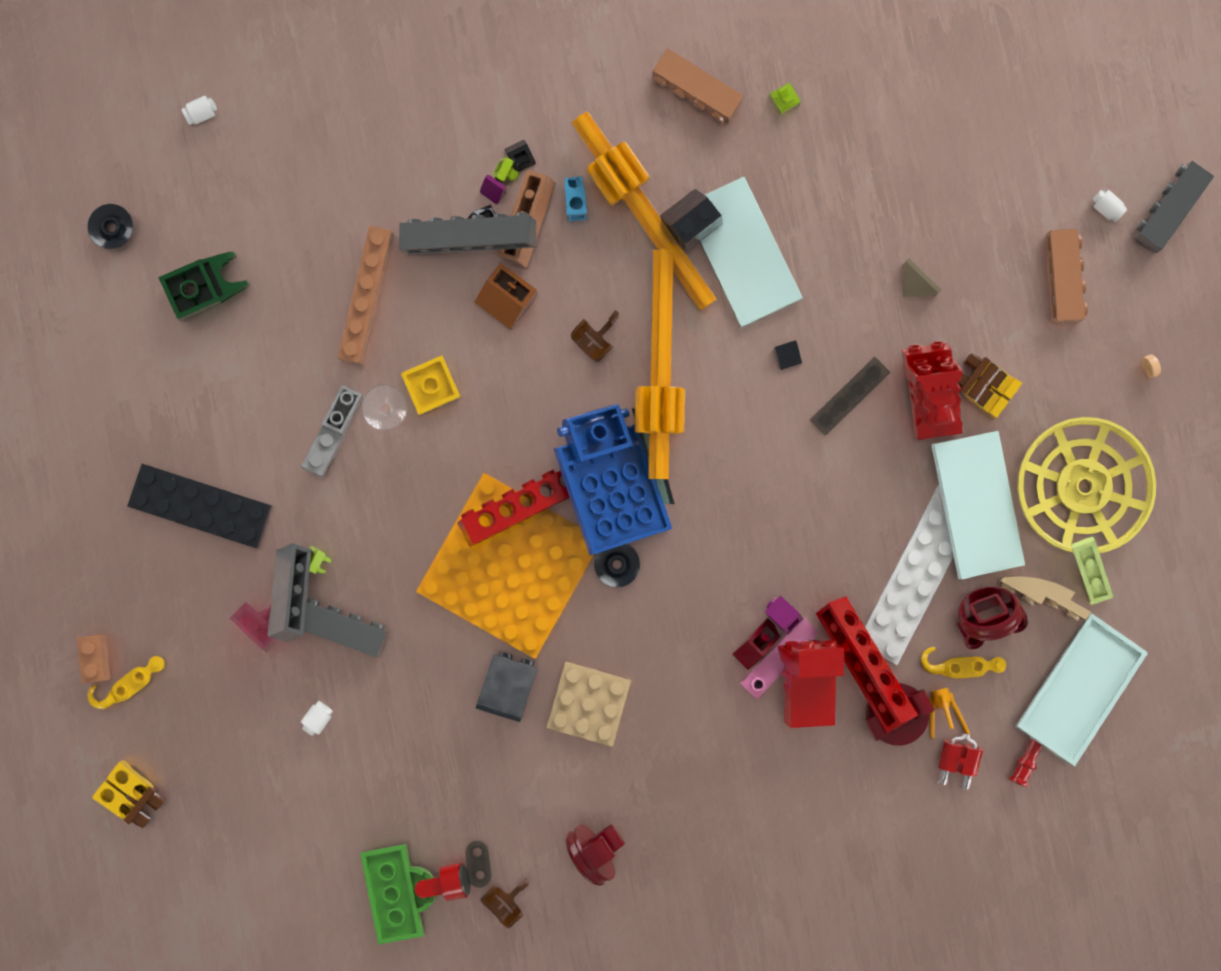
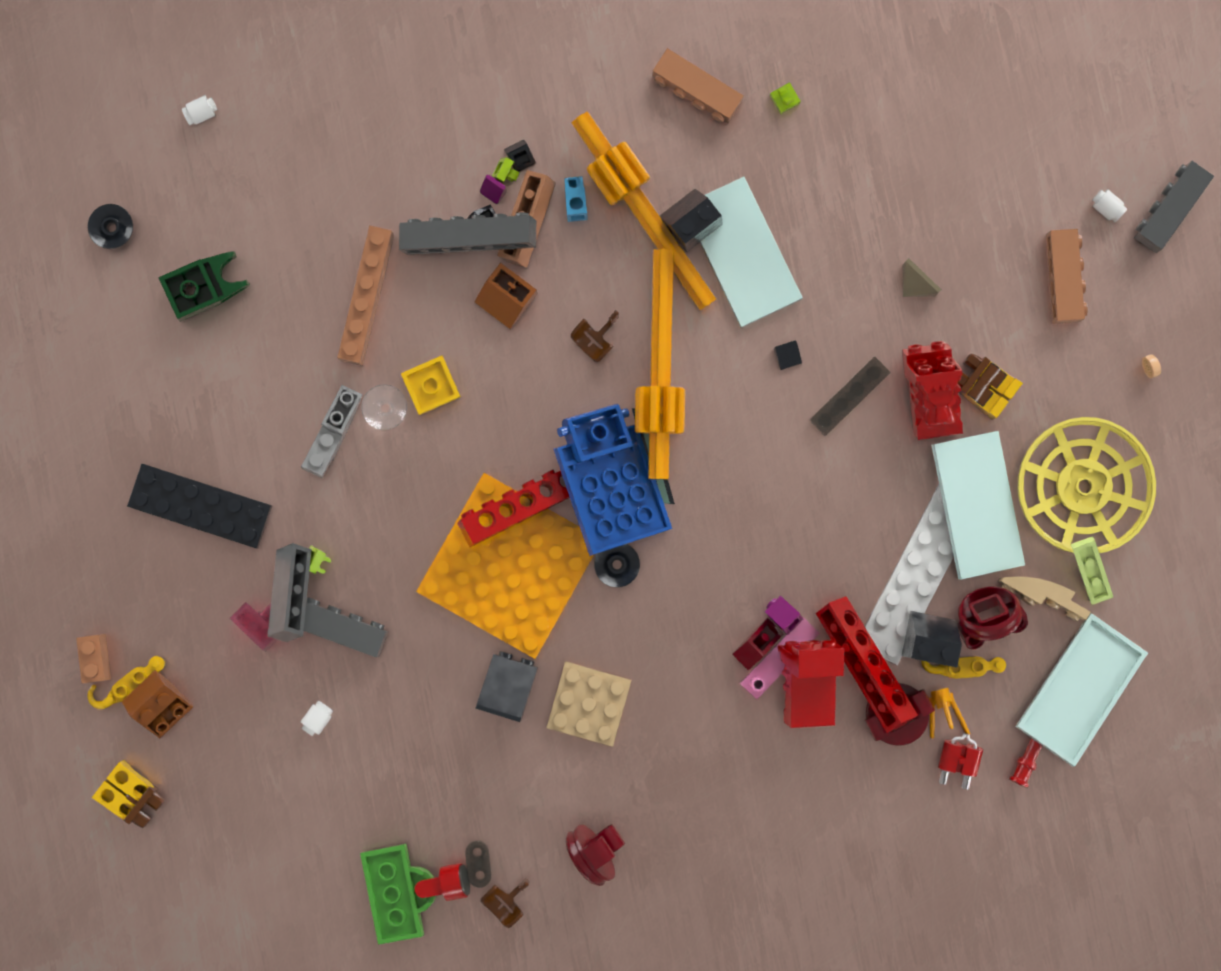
none -> dark orange slope [122,670,193,739]
none -> black slope [902,611,962,667]

